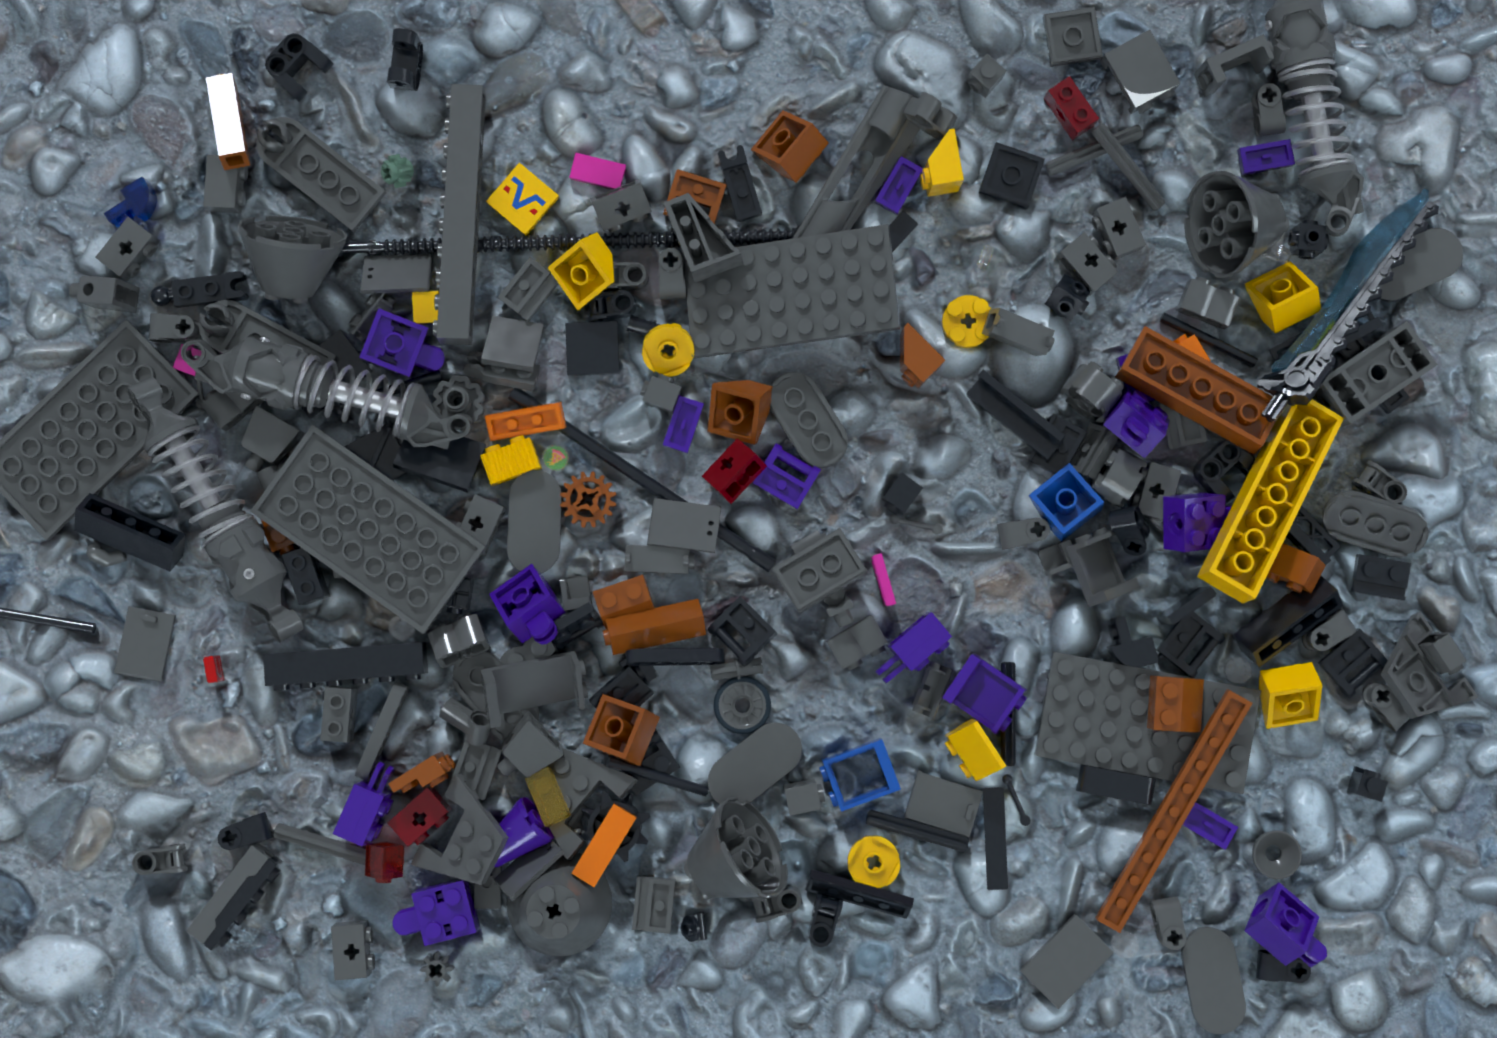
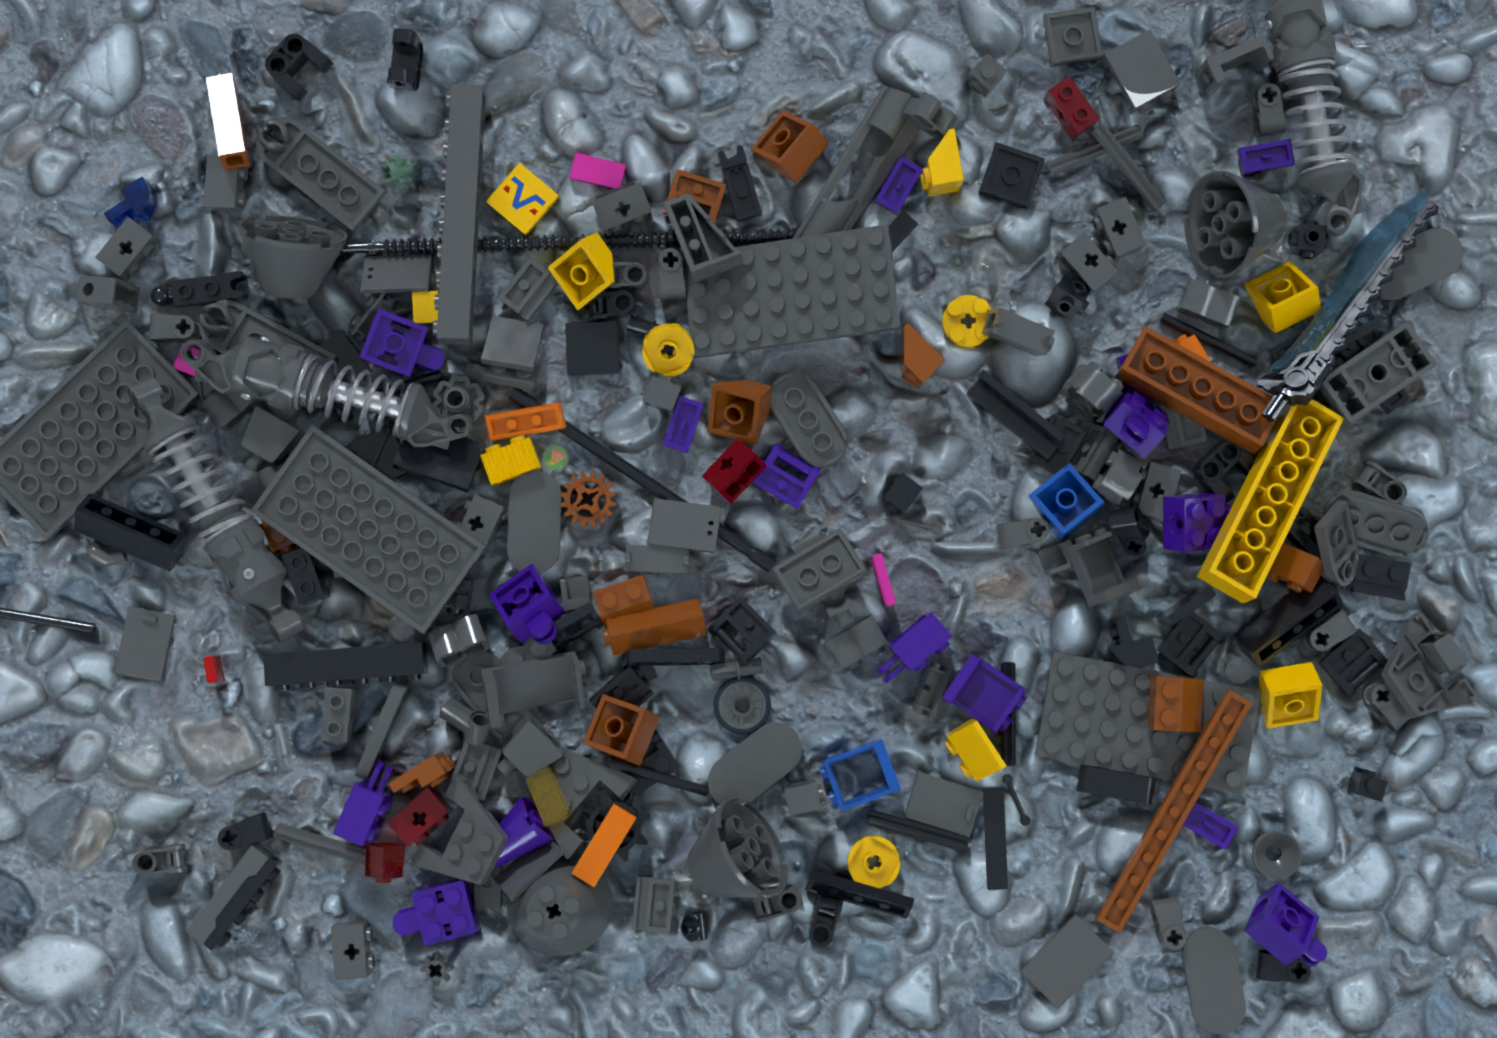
none -> dark grey tile [1314,500,1358,586]

